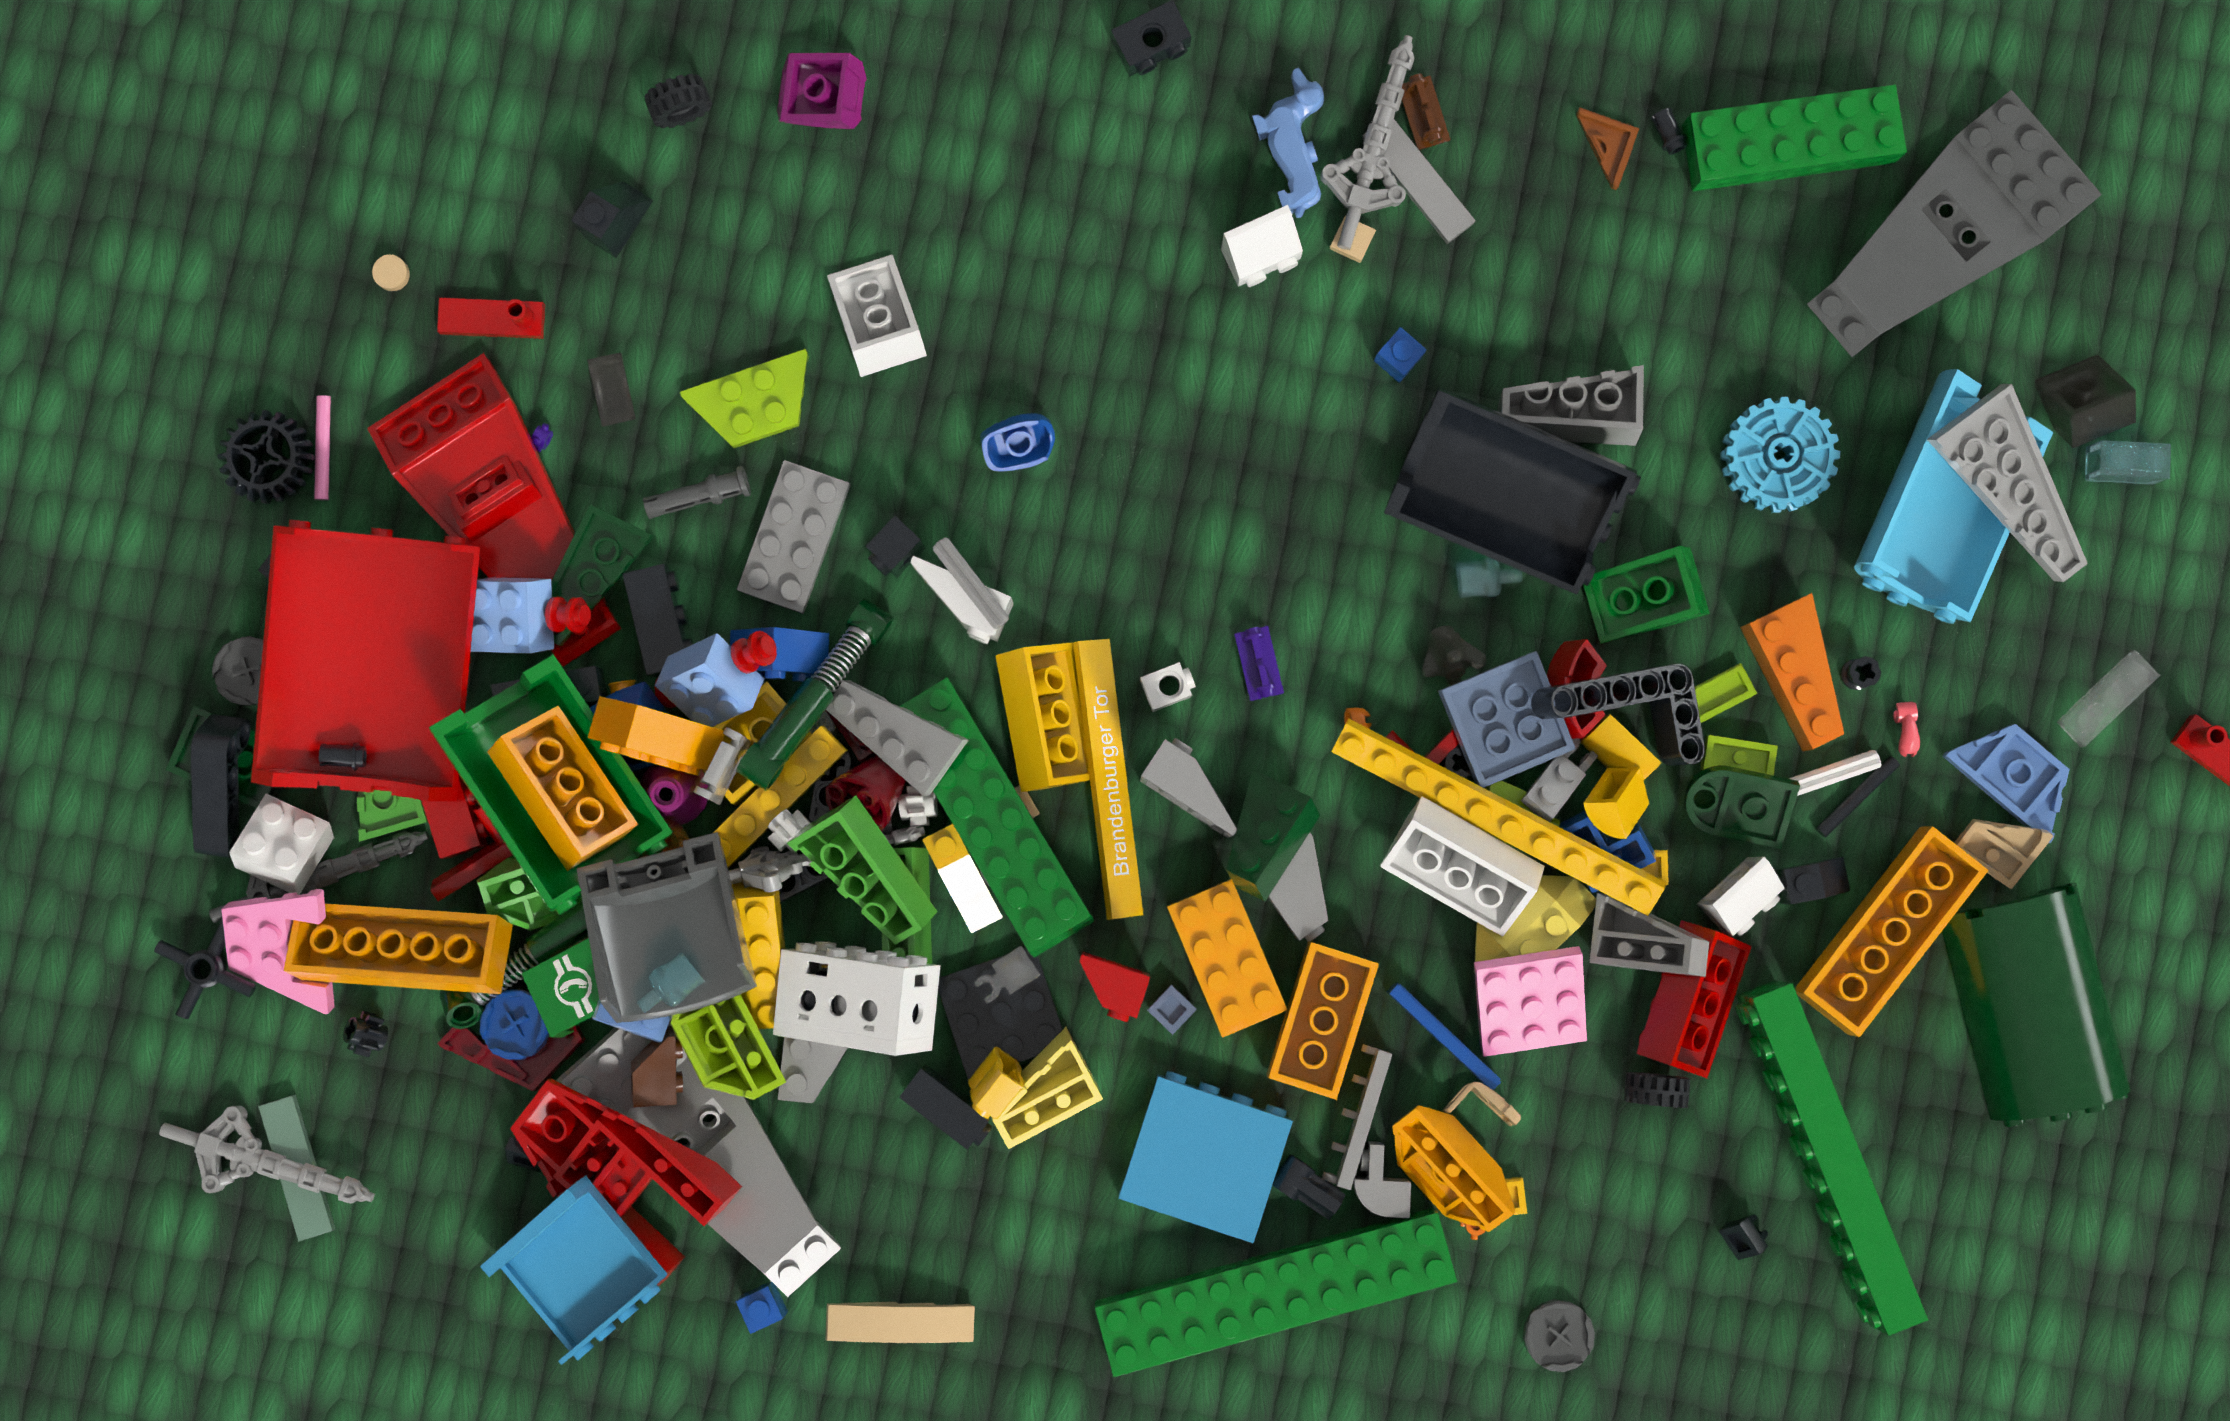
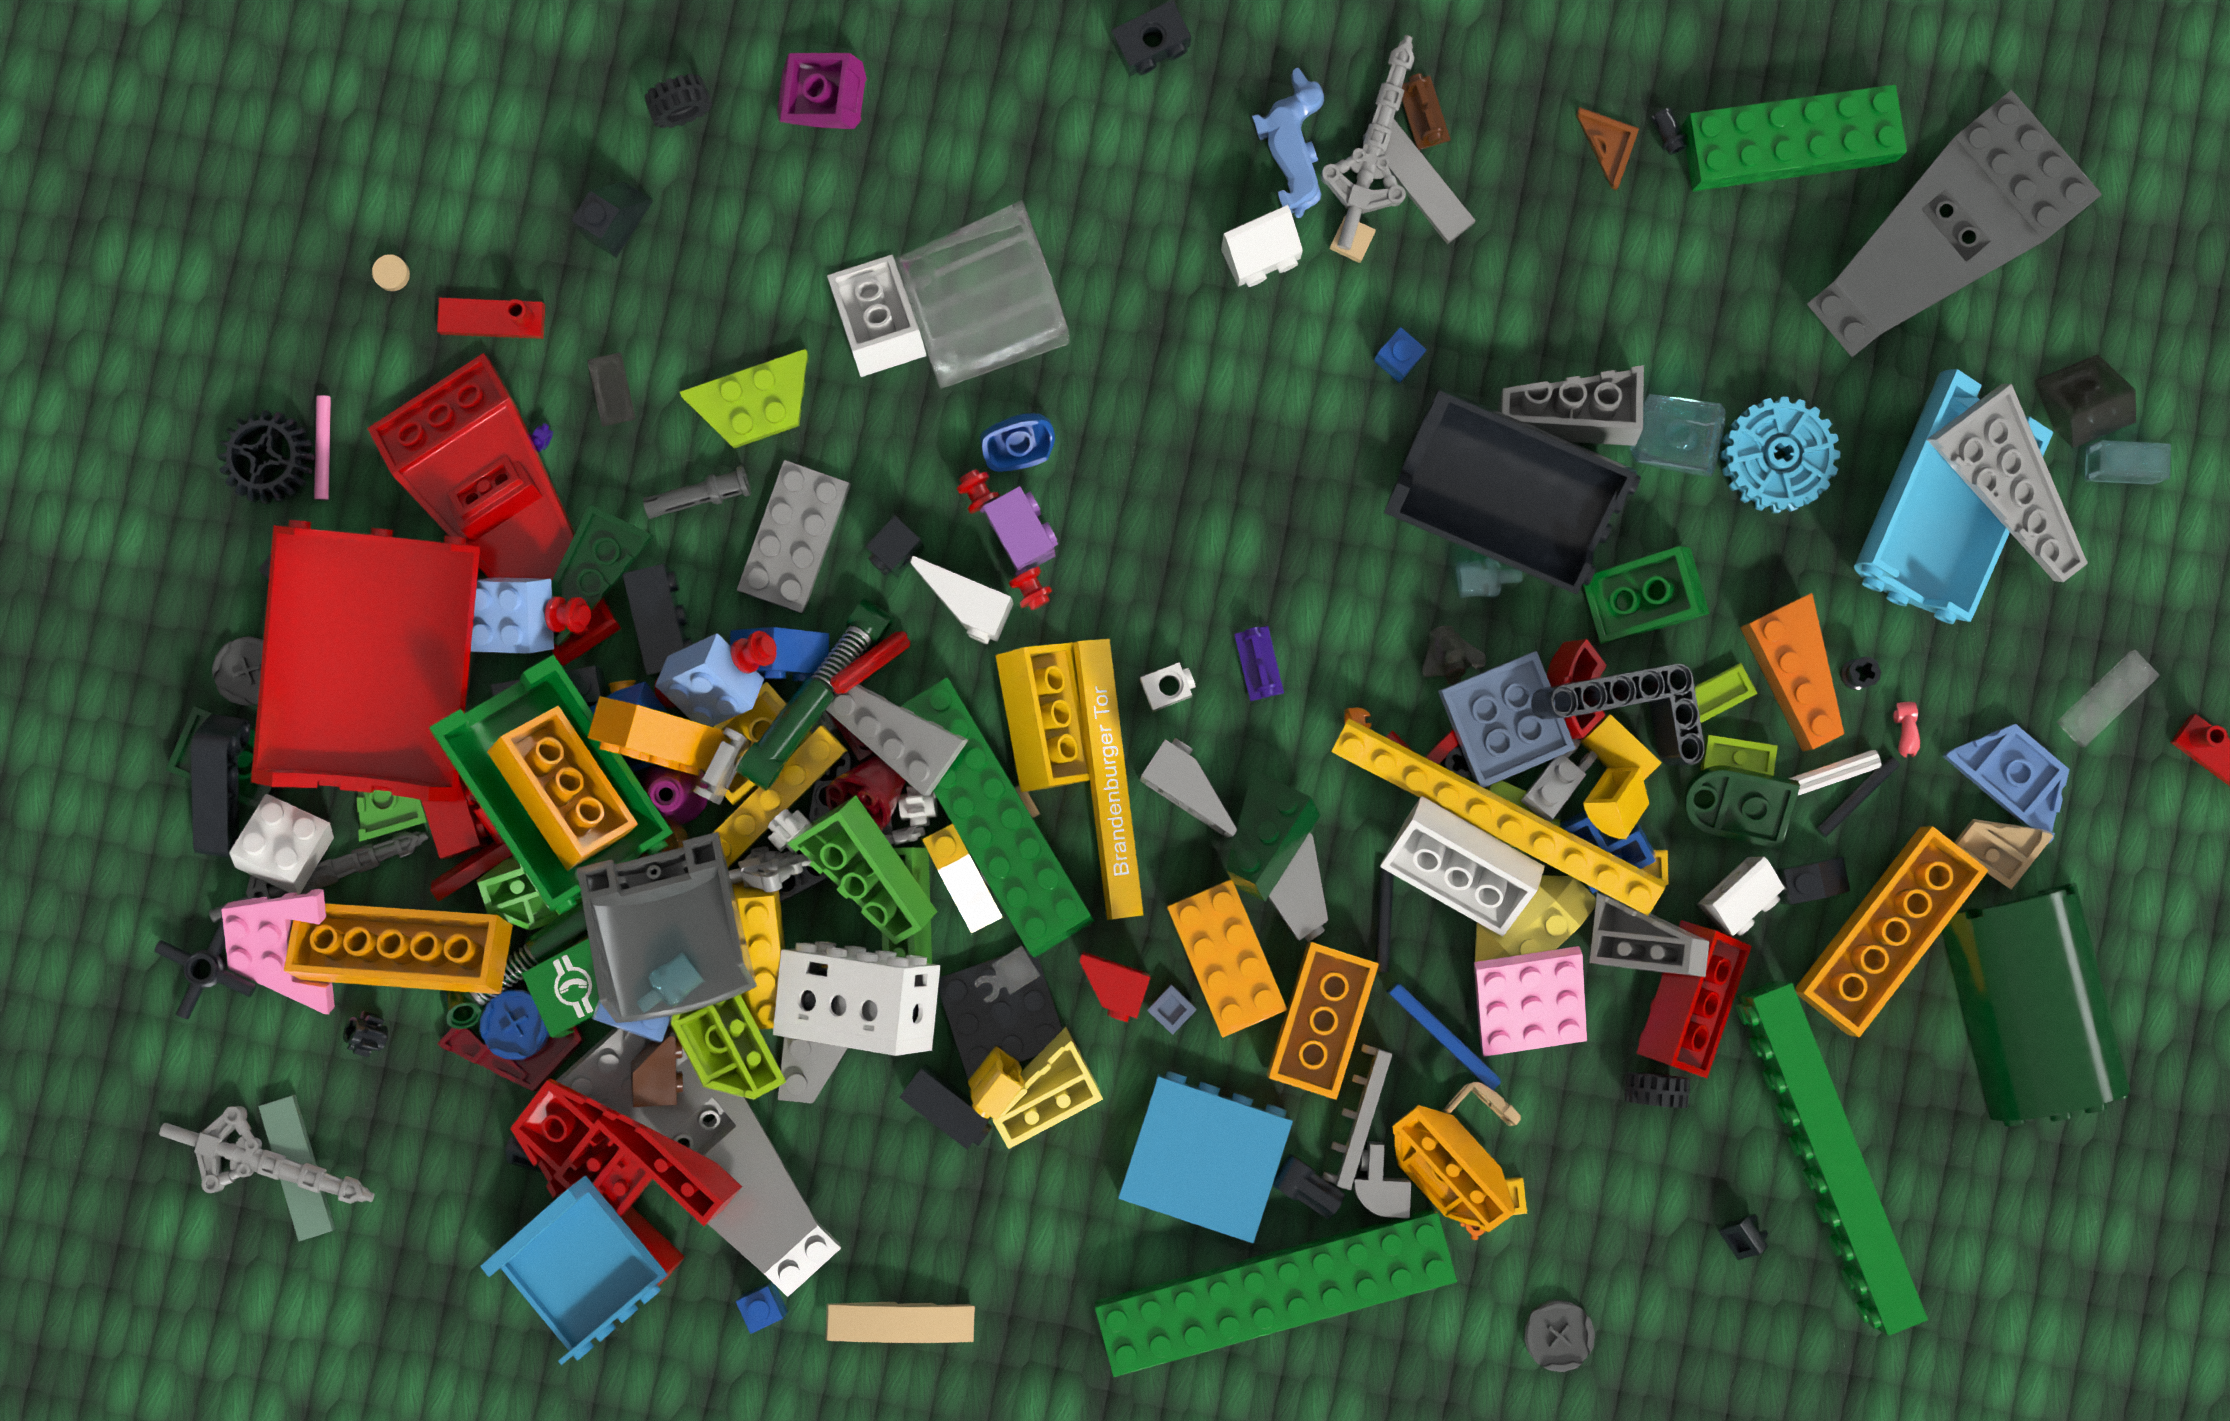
black pin [319,742,367,771] -> none
light grey axle [933,537,1009,629] -> none
none -> red axle [830,631,911,694]
none -> clear windscreen [895,200,1070,389]
none -> medium lavender brick [956,469,1058,611]
none -> black bar [1375,867,1394,972]
none -> clear light blue slope [1630,394,1725,477]

